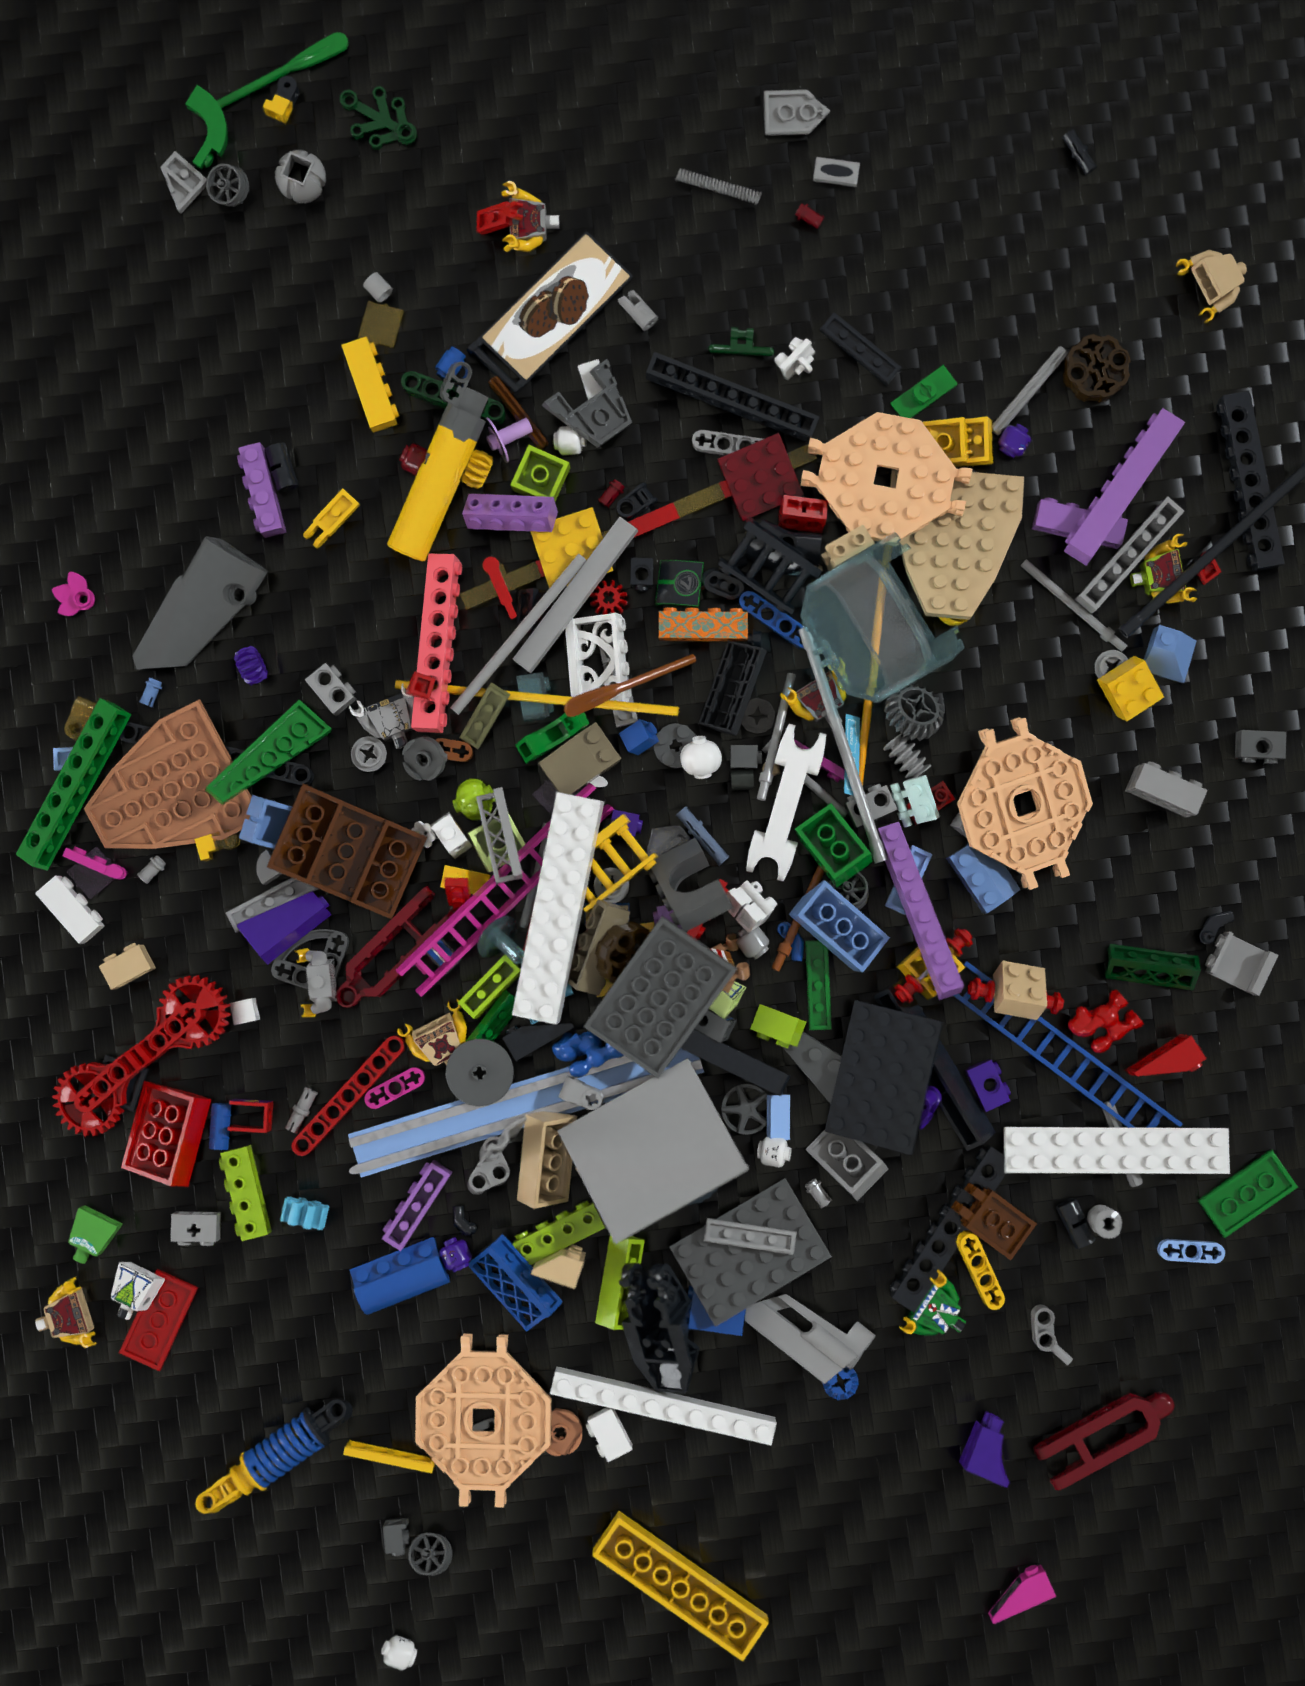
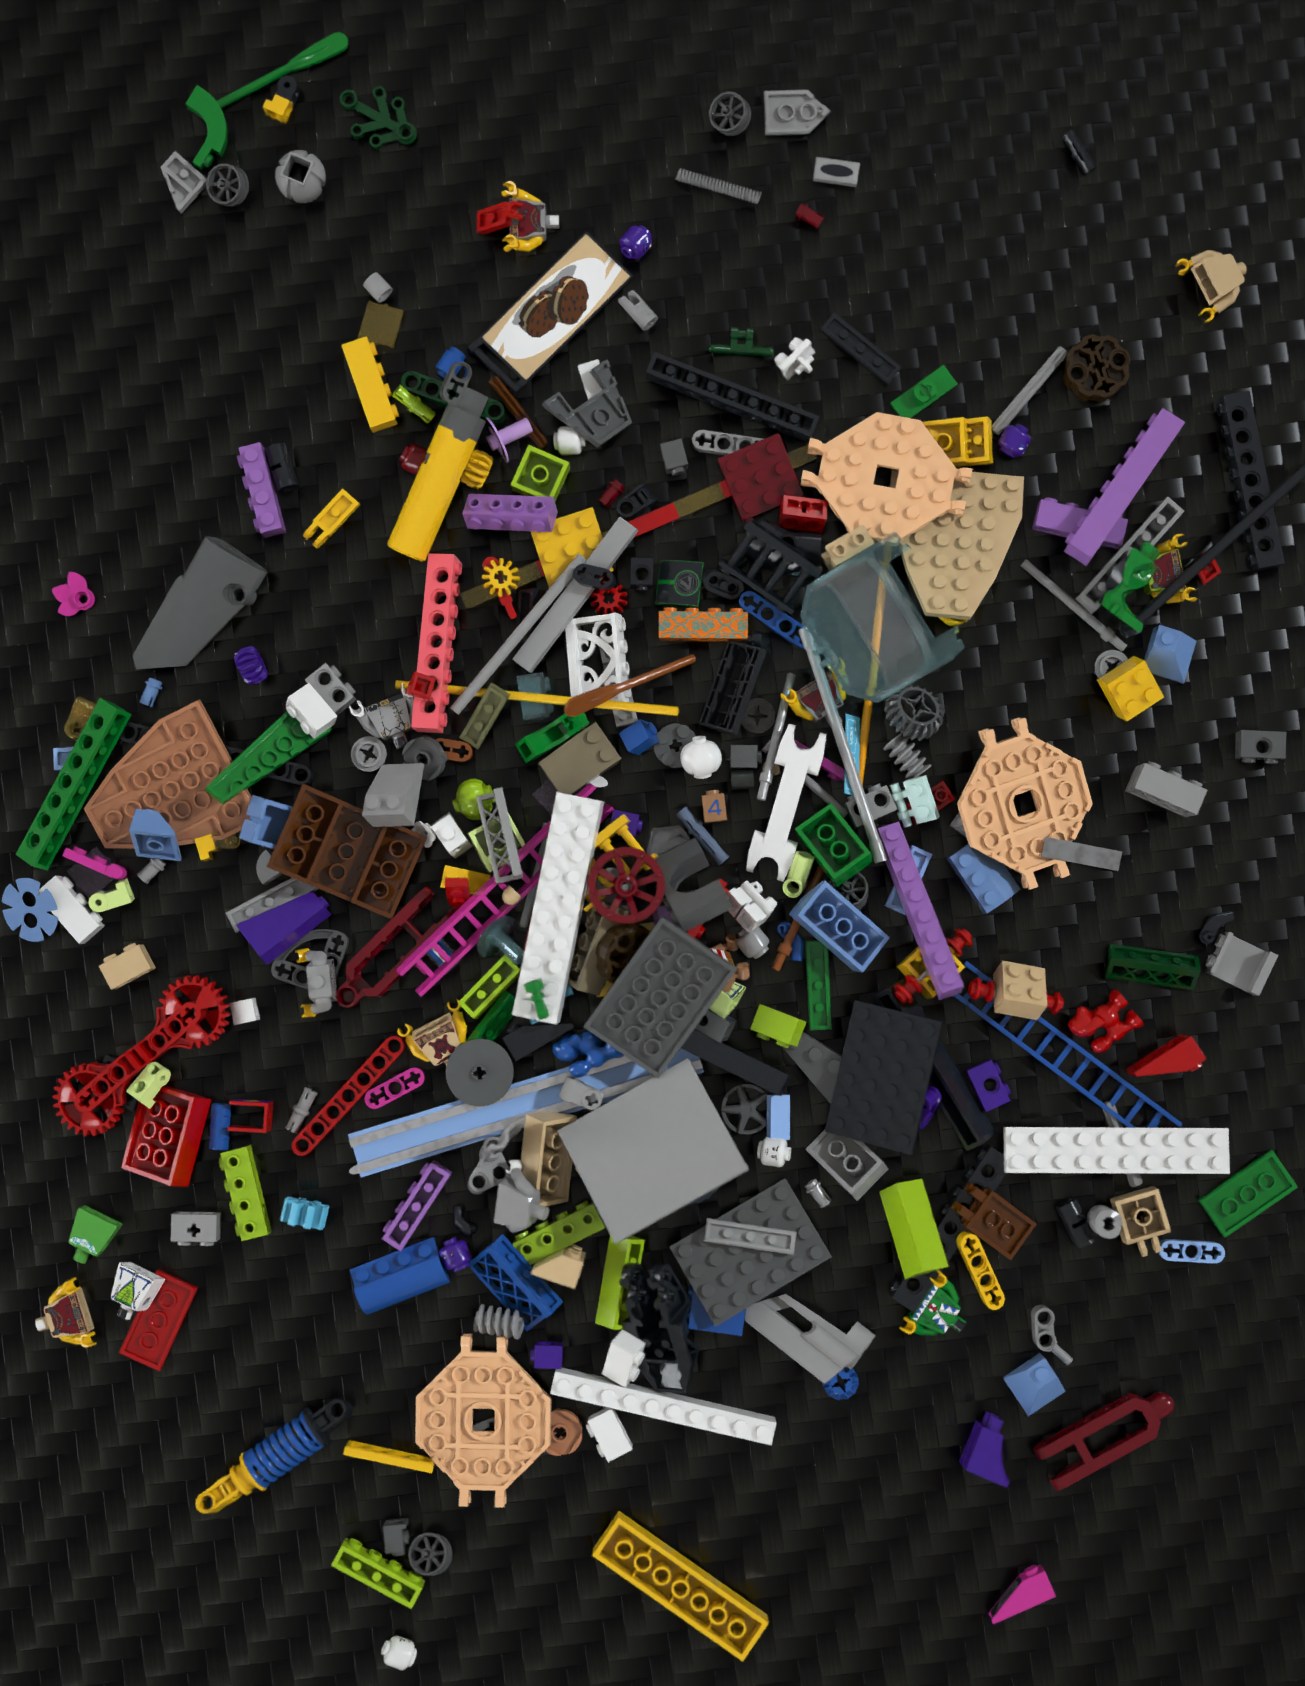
none -> medium blue piece [2,878,58,942]
none -> yellowish green leg [88,878,135,912]
none -> yellowish green leg [126,1062,171,1109]
none -> medium blue slope [129,809,182,861]
none -> white brick [286,683,337,739]
none -> lime brick [331,1538,425,1609]
none -> light grey slope [362,763,424,827]
none -> lime pin [392,385,436,424]
none -> light grey piece [474,1304,524,1340]
none -> yellow gear [482,558,520,597]
none -> light grey torso [494,1160,549,1233]
none -> tan hinge [502,886,522,905]
none -> green piece [524,978,549,1020]
none -> dark purple brick [530,1341,563,1369]
none -> black beam [573,564,616,591]
none -> dark red wheel [587,847,665,924]
none -> white brick [602,1330,645,1388]
none -> dark purple head [620,225,652,259]
none -> dark grey brick [660,439,688,476]
none -> medium nougat brick [701,790,727,824]
none -> dark grey wheel [709,92,751,136]
none -> yellowish green piece [783,851,815,898]
none -> lime slope [879,1179,949,1279]
none -> medium blue slope [1003,1353,1065,1416]
none -> flat silver sticker [1041,837,1122,871]
none -> green hips [1098,541,1161,633]
none -> tan hinge [1109,1186,1171,1257]

